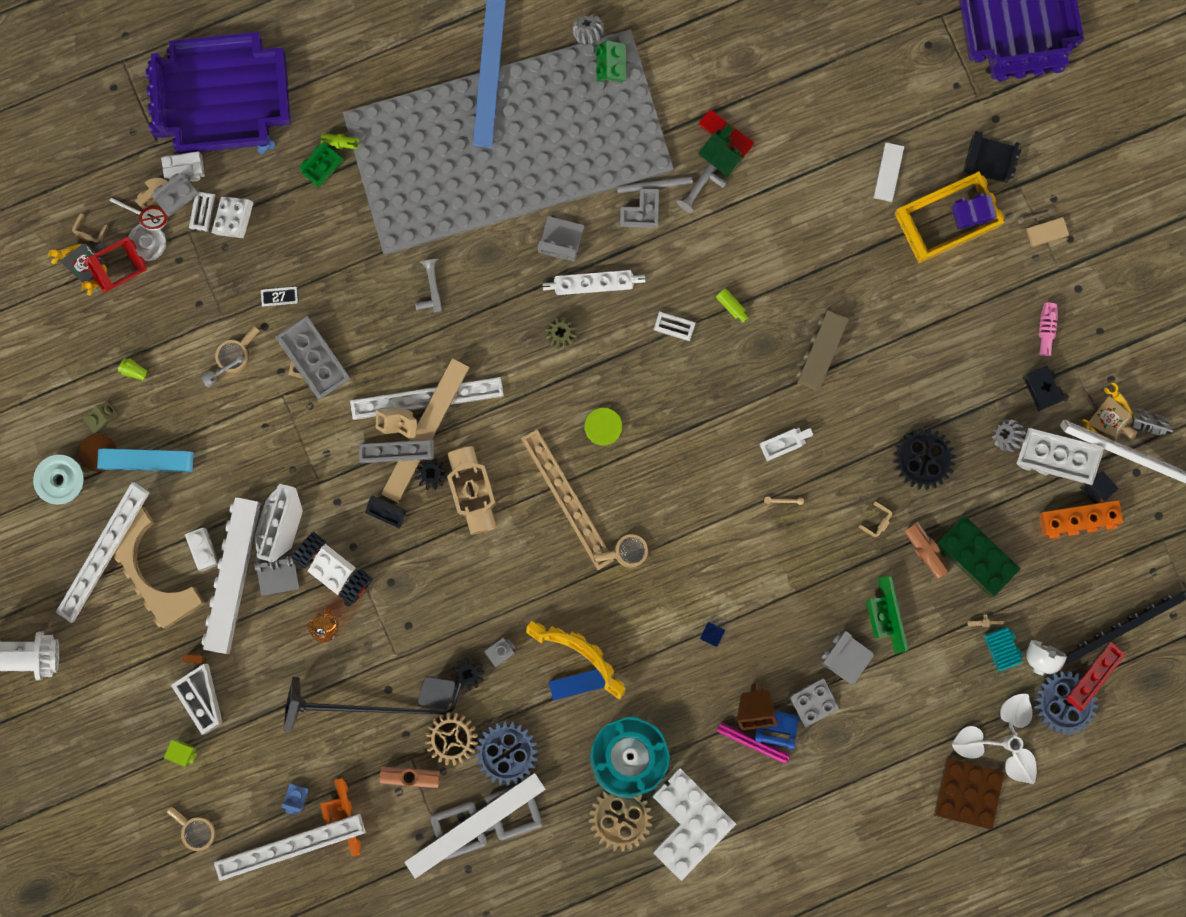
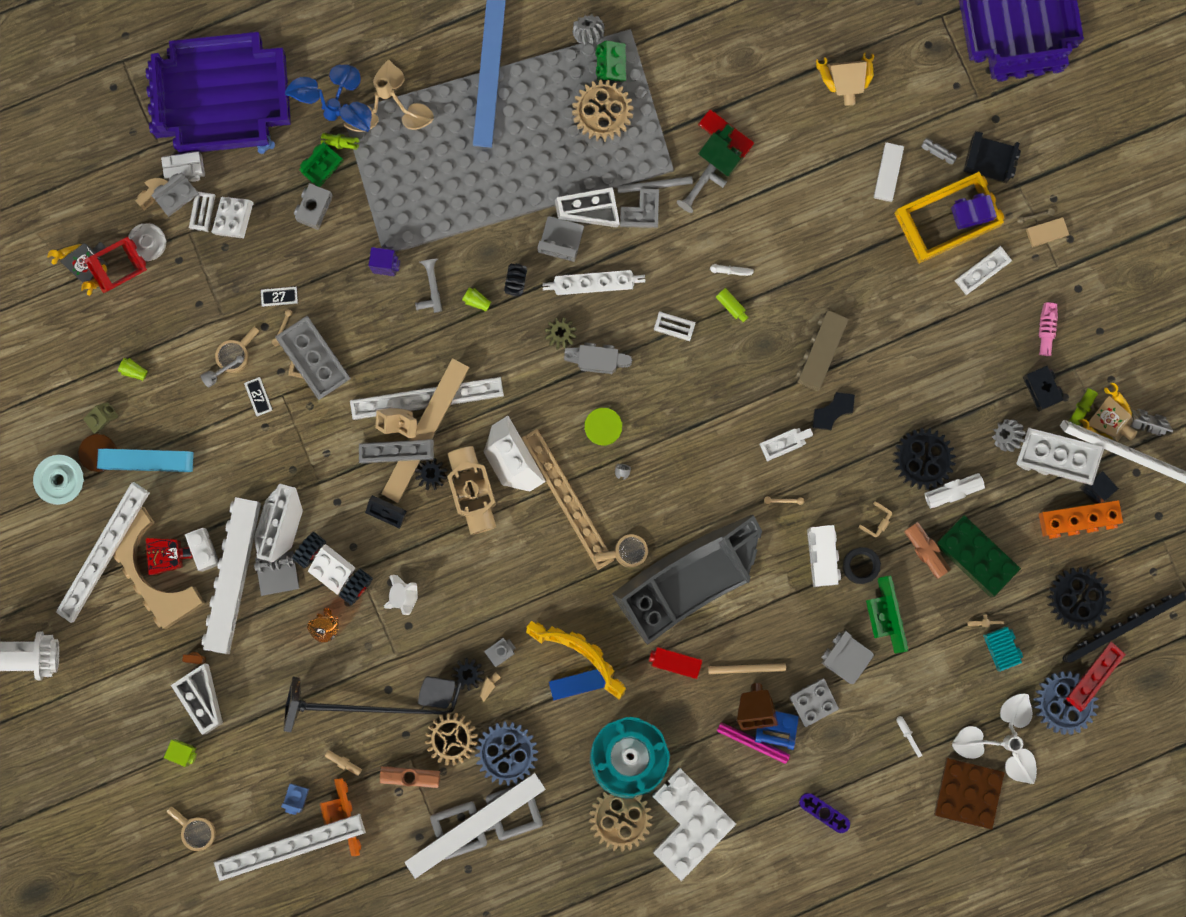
tan piece [72,213,108,244] -> none
piece [110,198,167,231] -> none
clear blue tile [700,622,725,647] -> none
white cylinder [1026,640,1067,676] -> none
none -> red torso [146,538,193,576]
none -> sticker [244,377,272,417]
none -> tan hinge [272,309,292,347]
none -> blue plant [285,65,372,132]
none -> light grey brick [294,183,333,230]
none -> tan bar [325,750,362,776]
none -> tan plant [344,60,434,132]
none -> dark purple brick [368,247,400,276]
none -> white piece [384,575,418,615]
none -> lime cone [462,287,491,311]
none -> tan bar [480,672,501,702]
none -> white wedge [484,416,546,491]
none -> black gear [504,263,527,296]
none -> white wedge [555,187,620,227]
none -> light grey hinge [564,343,632,374]
none -> tan gear [572,80,633,142]
none -> dark grey slope [612,515,762,645]
none -> light grey hinge [615,464,631,480]
none -> red window [649,647,702,679]
none -> tan bar [708,663,786,674]
none -> white piece [710,264,754,276]
none -> dark purple beam [799,793,850,833]
none -> white wedge [807,525,841,587]
none -> black tile [812,392,855,431]
none -> tan torso [816,53,874,106]
none -> black tyre [843,547,881,584]
none -> white piece [896,716,922,757]
none -> light grey axle [921,138,957,164]
none -> white piece [924,473,985,509]
none -> white tile [955,246,1012,295]
none -> black gear [1047,567,1112,630]
none -> lime pin [1069,388,1098,426]

